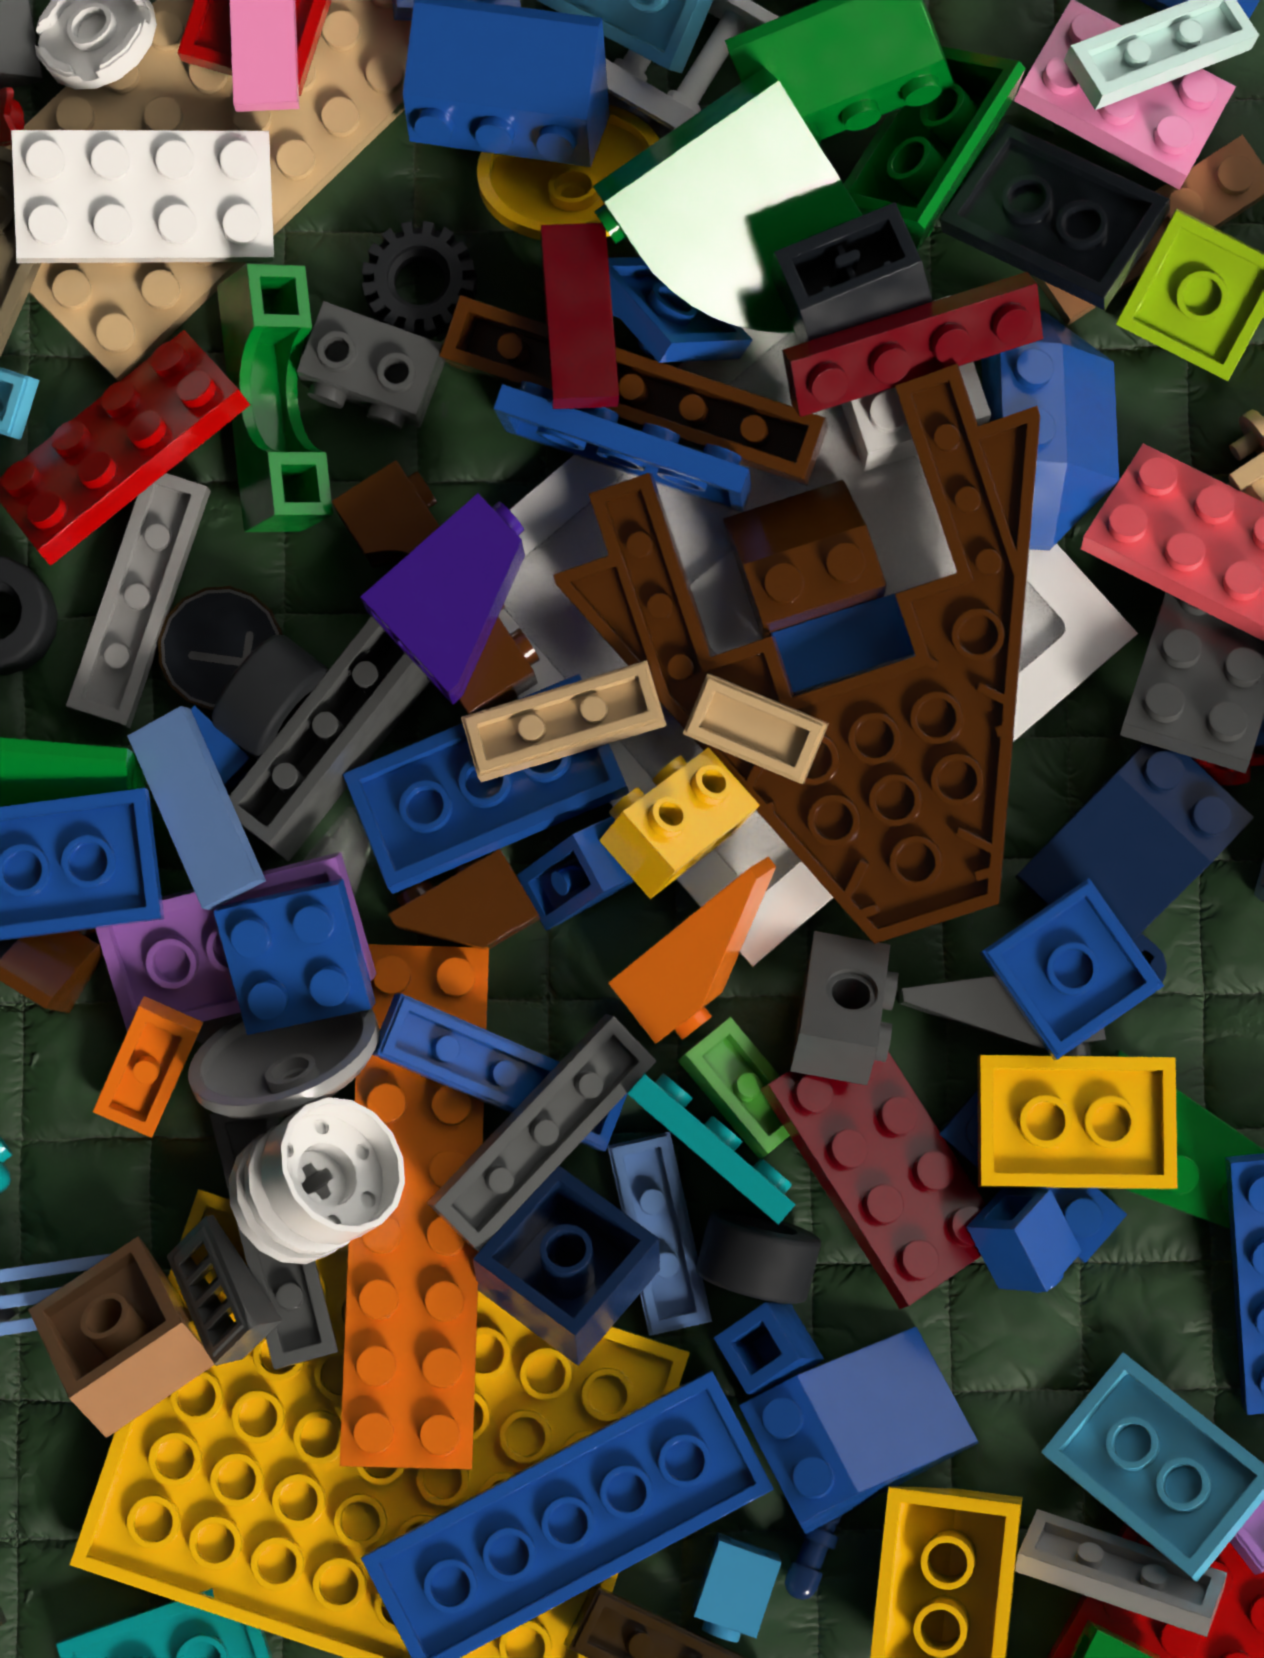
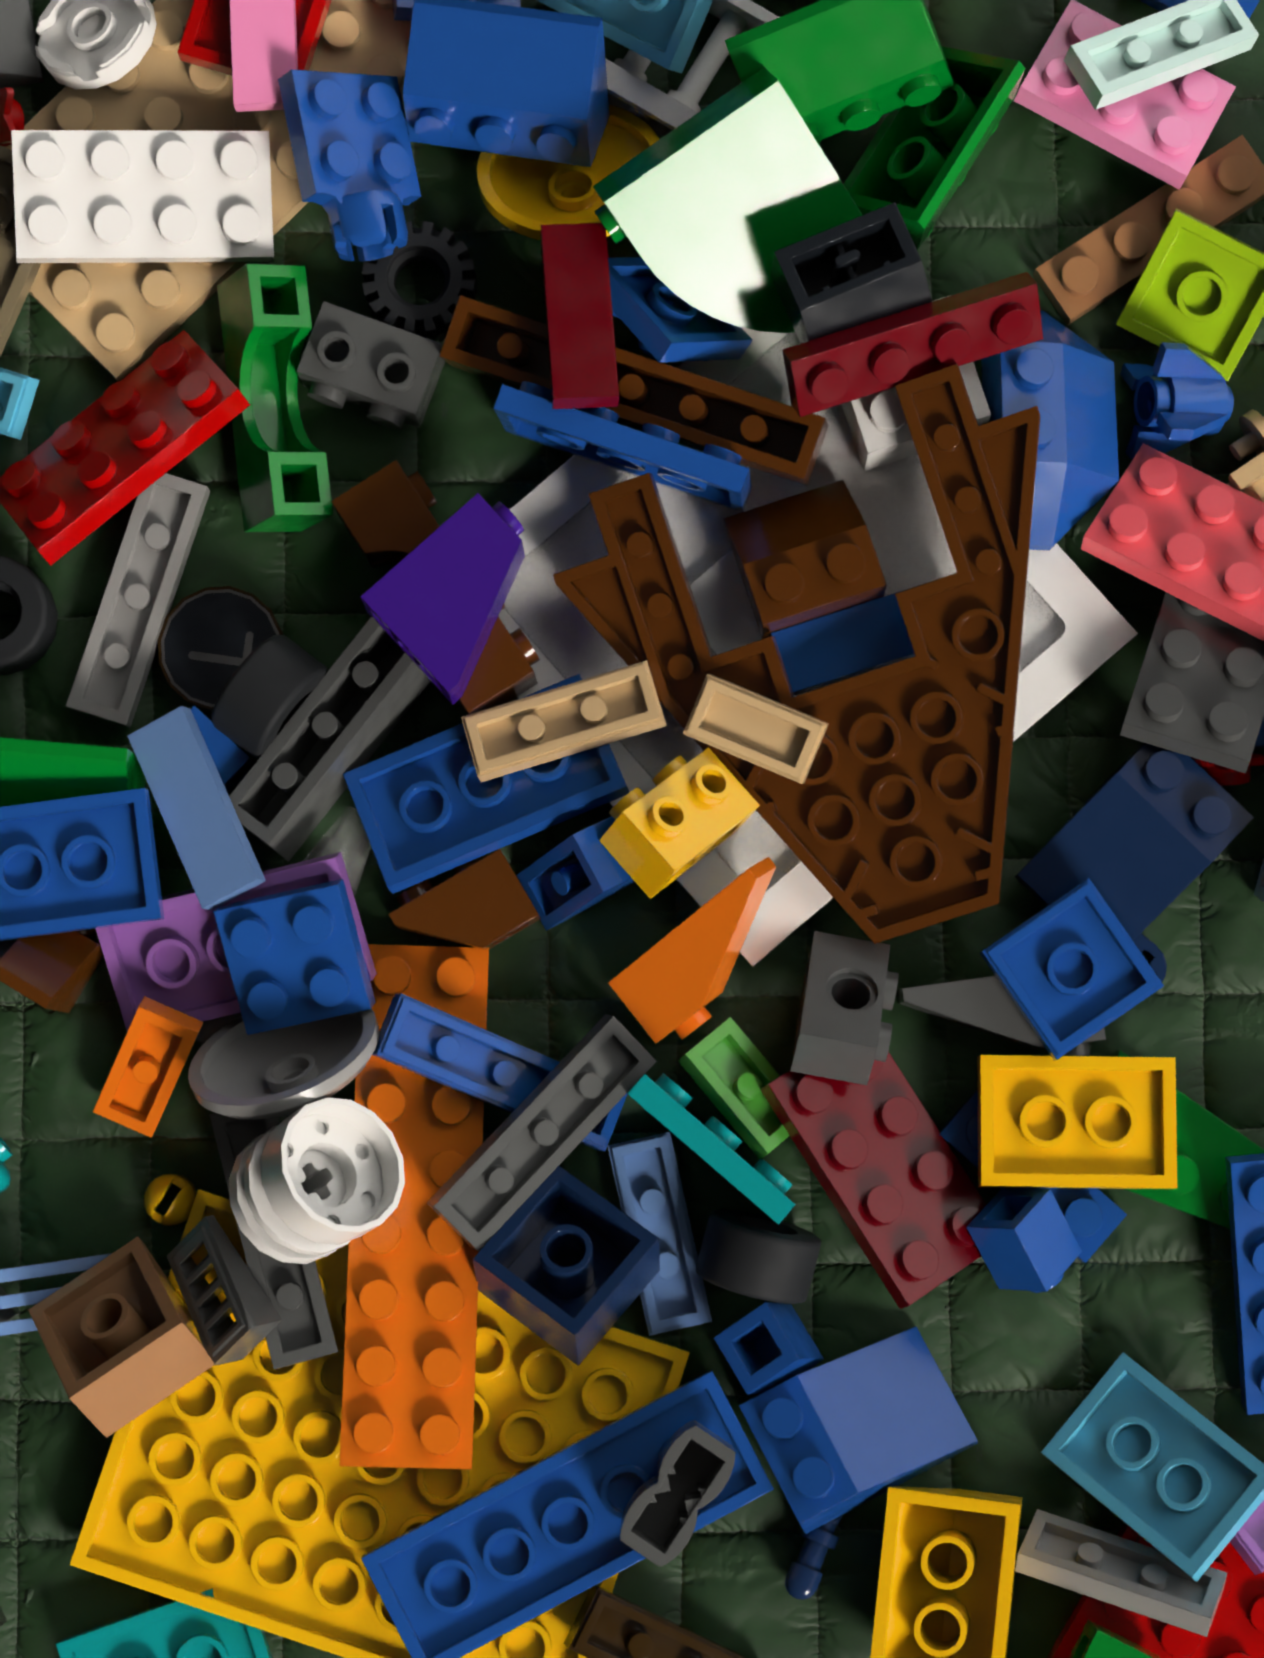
dark azure brick [693,1532,781,1642] -> none
black plate [940,122,1170,310] -> none
none -> yellow hinge [144,1174,197,1226]
none -> blue plate [278,69,421,261]
none -> dark grey brick [620,1420,735,1567]
none -> blue brick [1120,342,1234,459]

